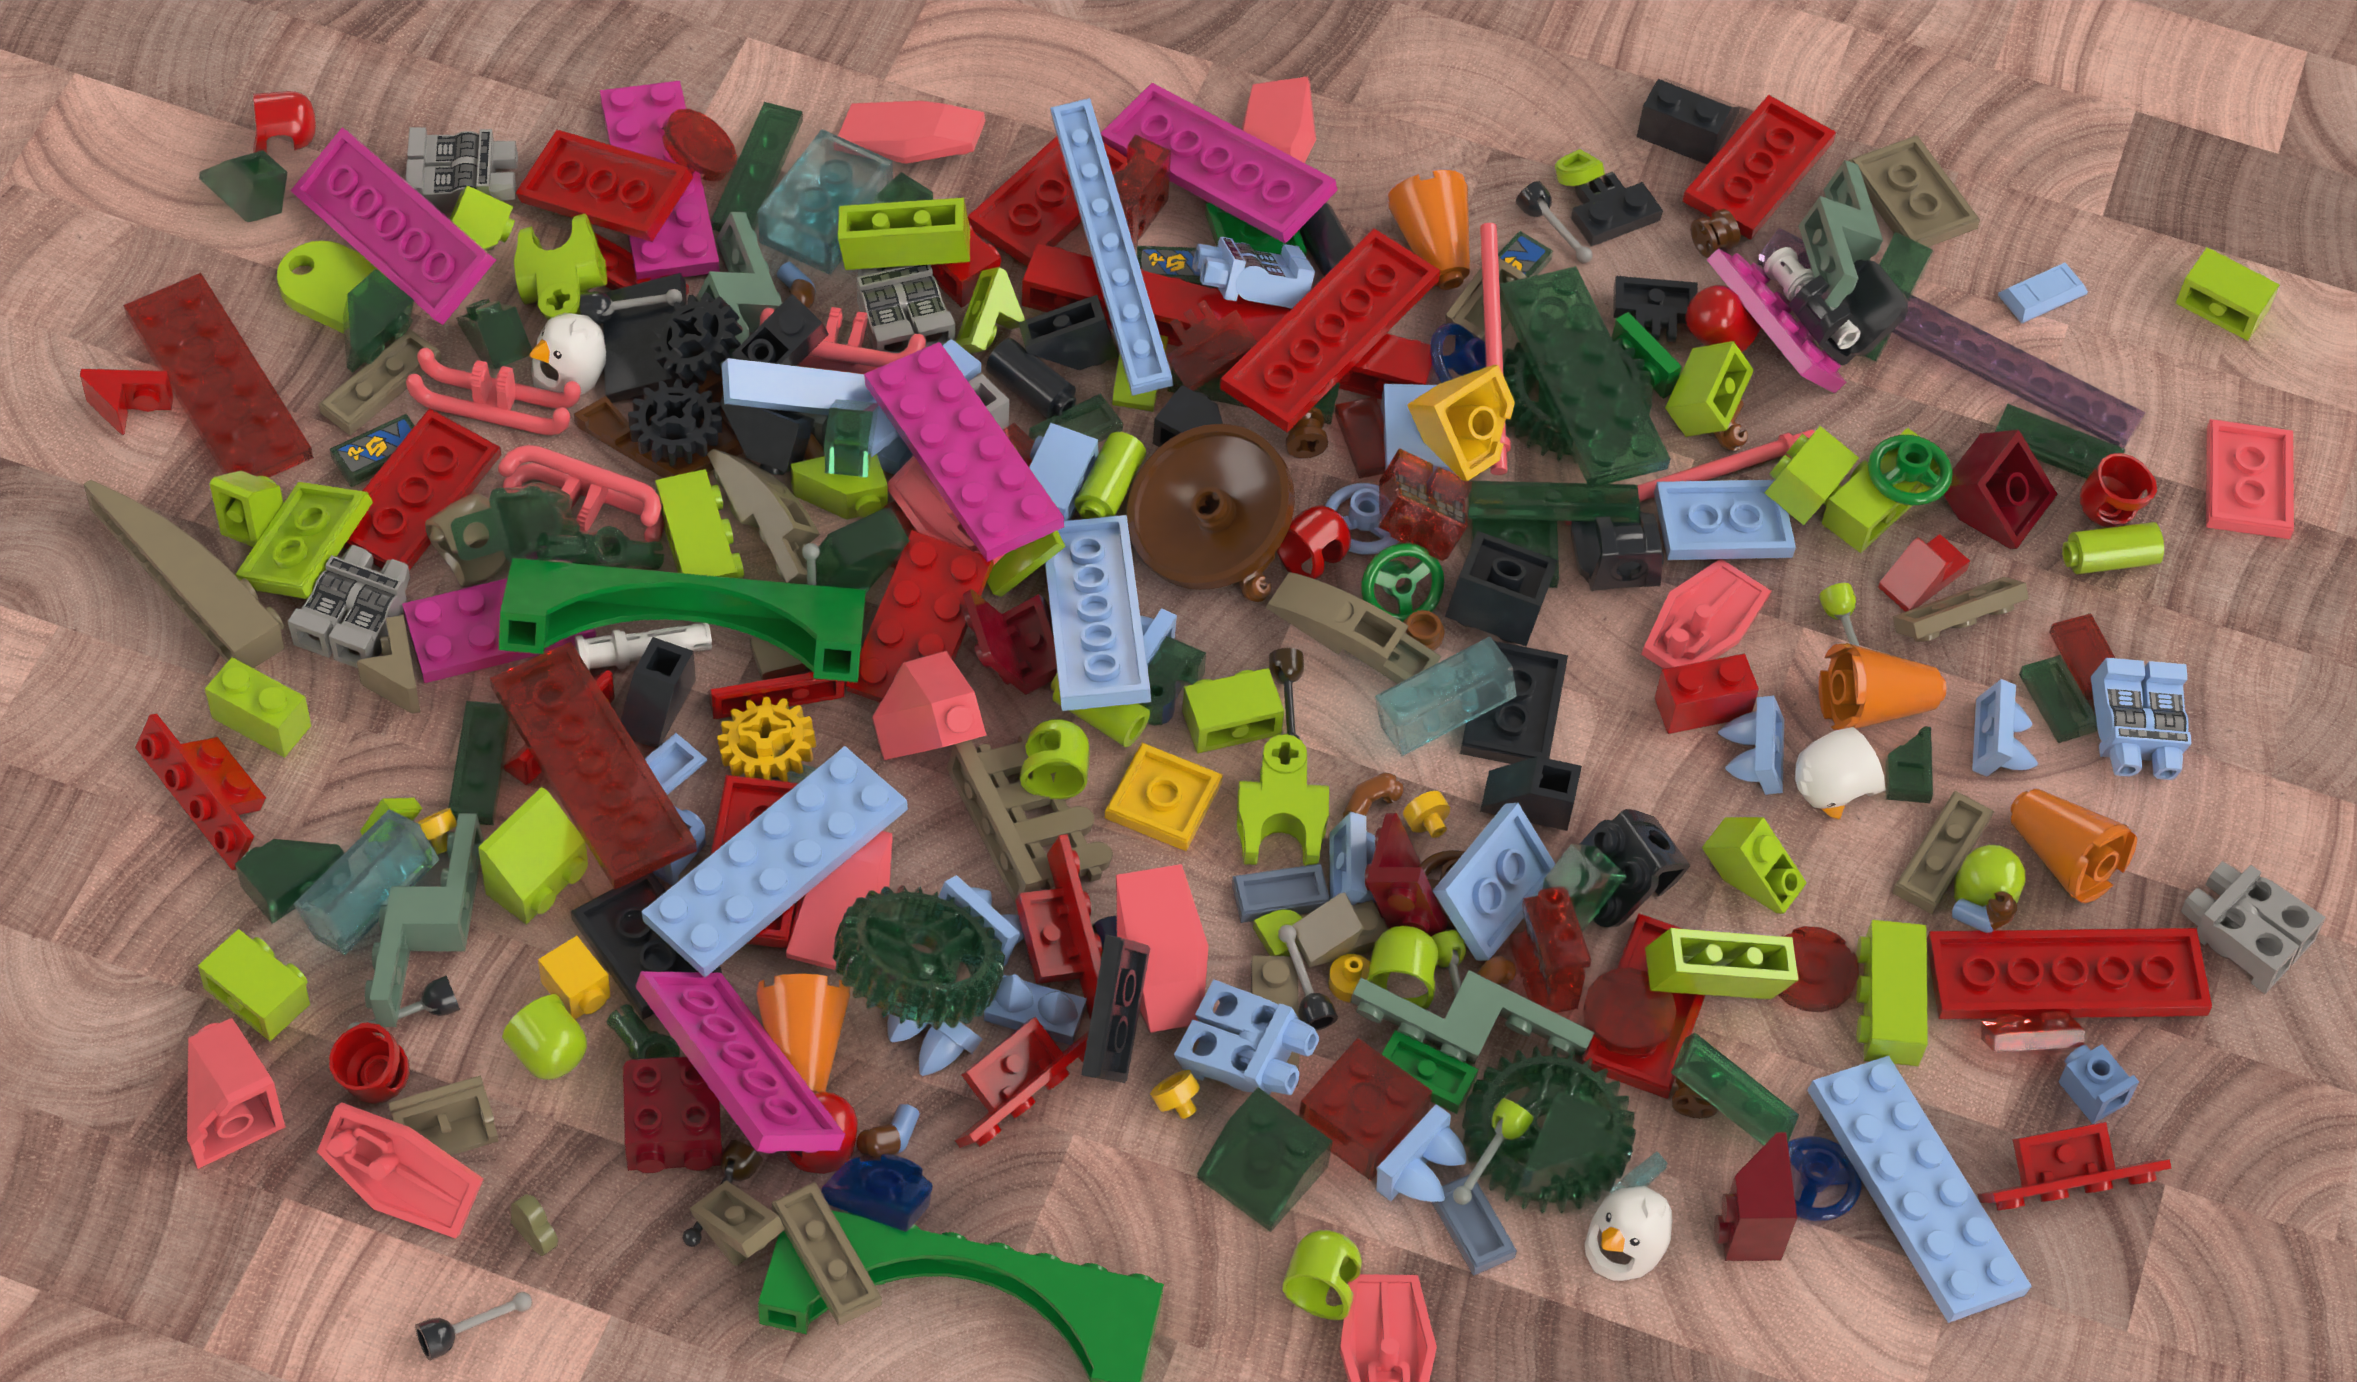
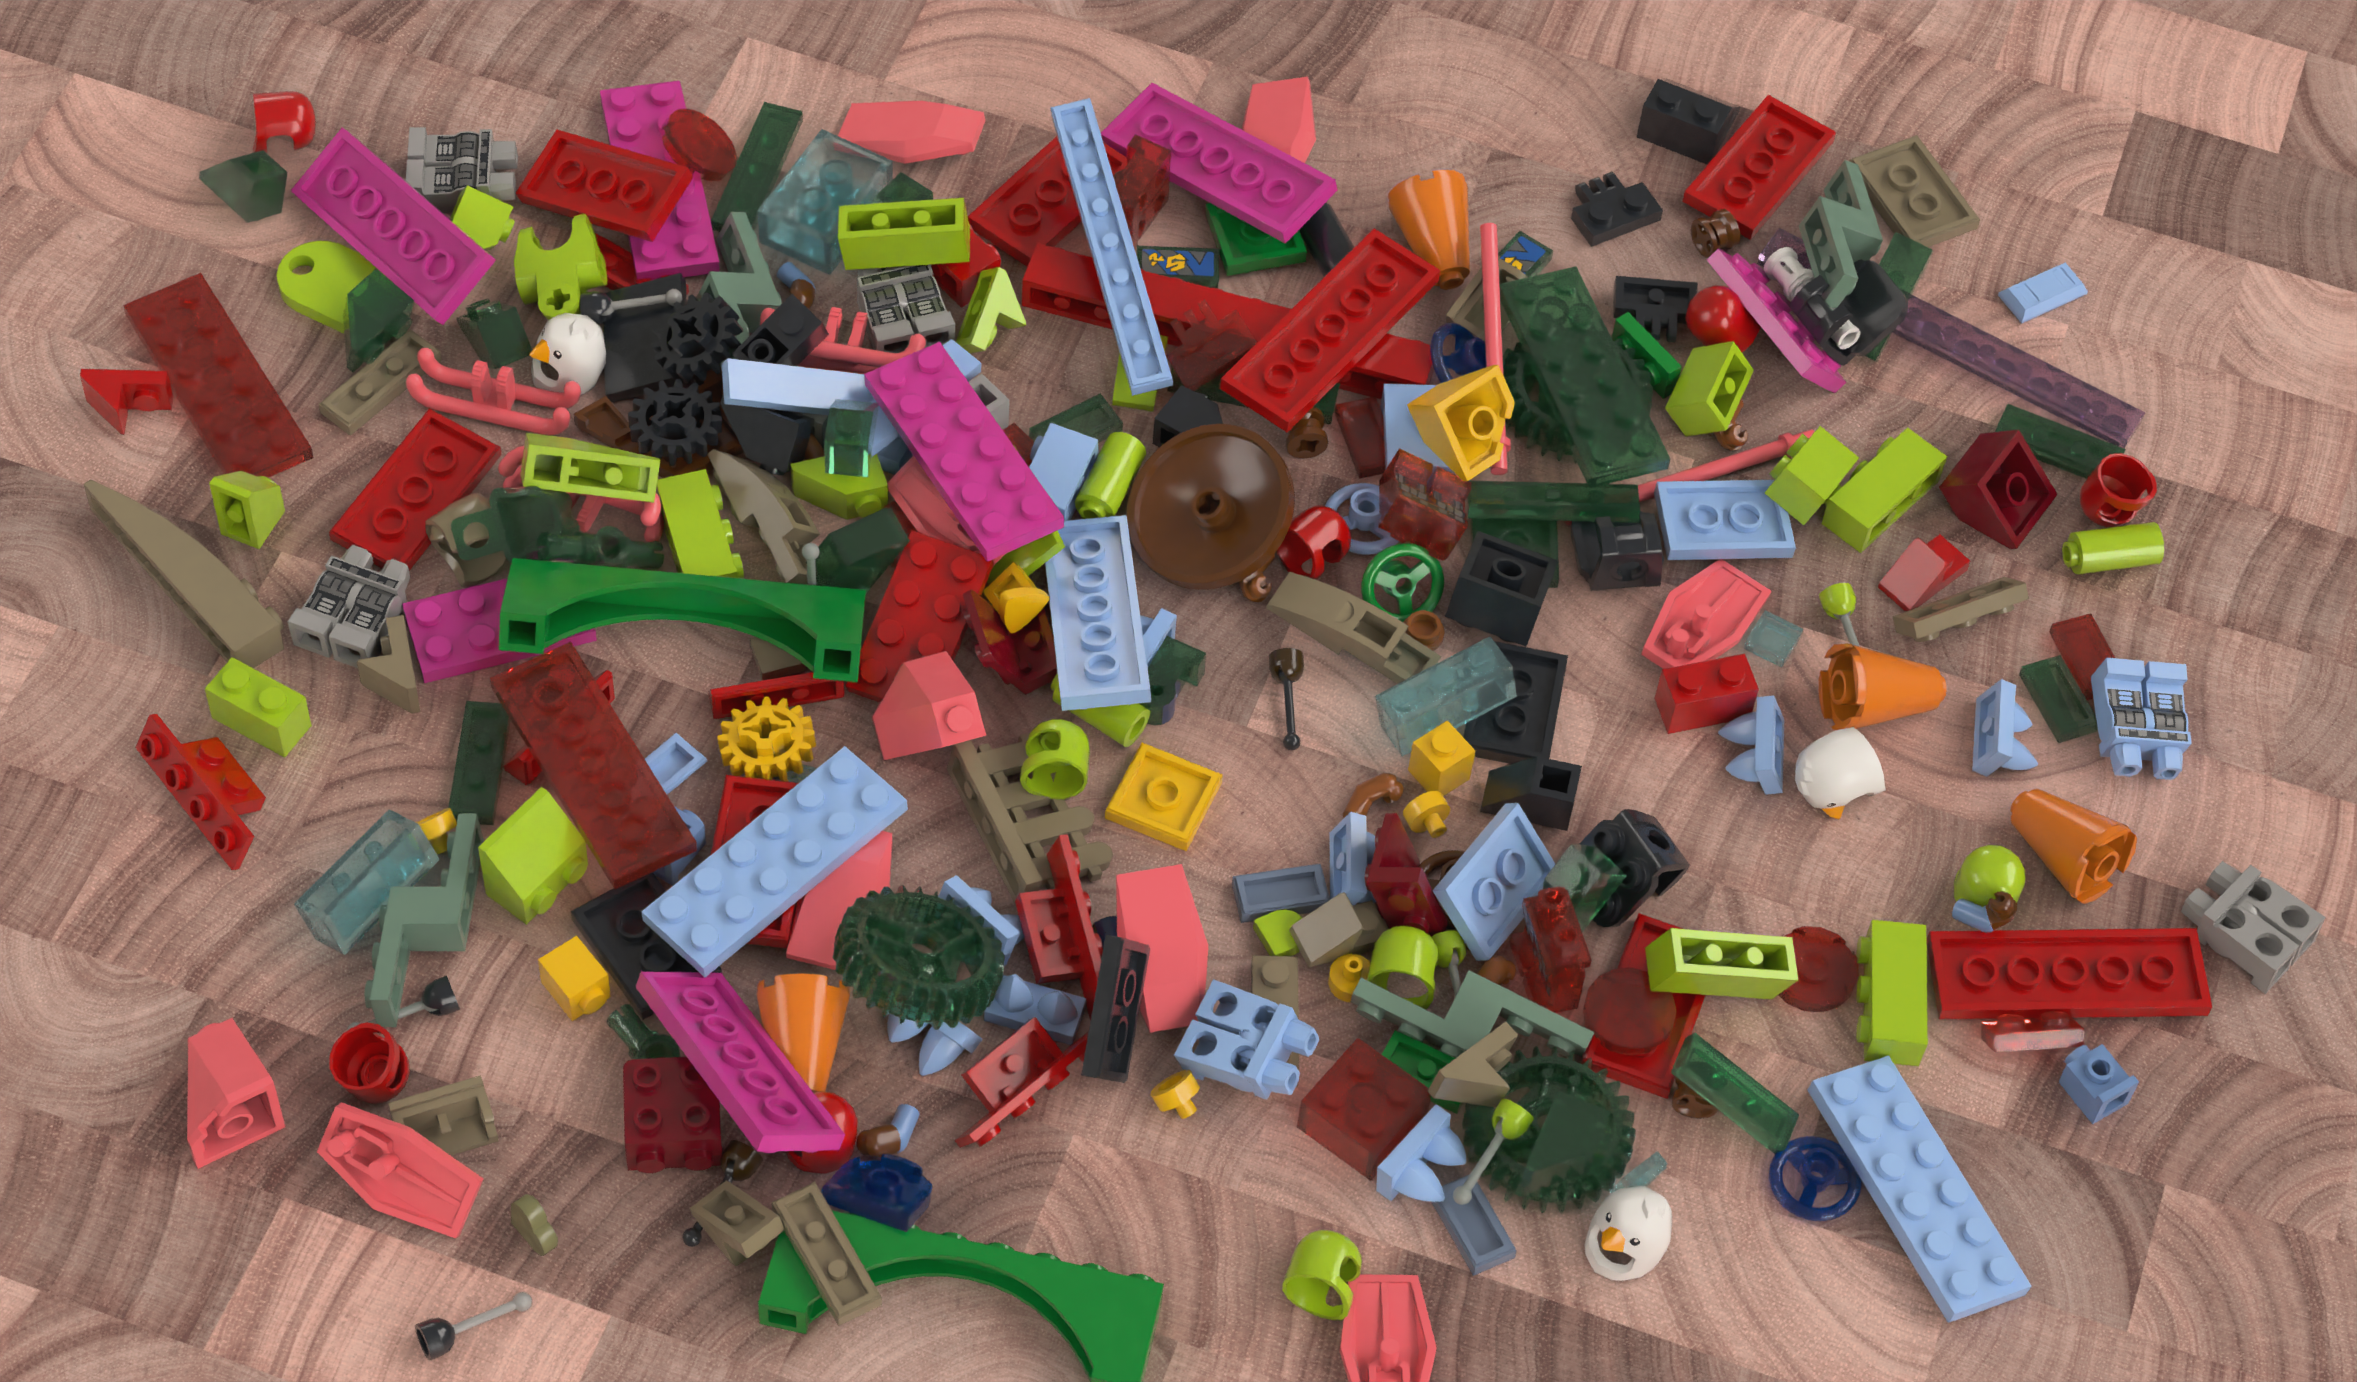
lime brick [198,929,310,1041] -> none
lime tile [235,482,373,599] -> none
clear green slope [235,839,348,924] -> none
tile [330,414,415,487] -> none
lime tile [360,798,423,842] -> none
lime helmet [502,994,587,1080] -> none
white pin [575,623,712,675] -> none
black slope [618,637,696,748] -> none
black brick [986,338,1076,420] -> none
black slope [1018,295,1119,371] -> none
lime brick [1182,668,1284,754] -> none
light blue hips [1192,237,1315,308] -> none
clear green slope [1197,1087,1333,1232] -> none
lime piece [1236,734,1329,866] -> none
hinge [1278,925,1338,1031] -> none
hinge [1516,181,1593,263] -> none
lime tile [1555,149,1605,186] -> none
lime slope [1702,817,1807,914] -> none
dark red slope [1714,1132,1797,1261] -> none
green piece [1868,435,1953,506] -> none
clear green tile [1885,726,1933,803] -> none
dark tan tile [1892,791,1994,914] -> none
red bracket [1978,1122,2172,1211] -> none
lime brick [2175,247,2280,341] -> none
coral tile [2206,419,2294,539] -> none
none -> lime slope [520,433,660,503]
none -> yellow tile [983,562,1049,633]
none -> yellow brick [1408,720,1475,796]
none -> dark tan slope [1428,1022,1518,1107]
none -> clear light blue tile [1744,610,1804,668]

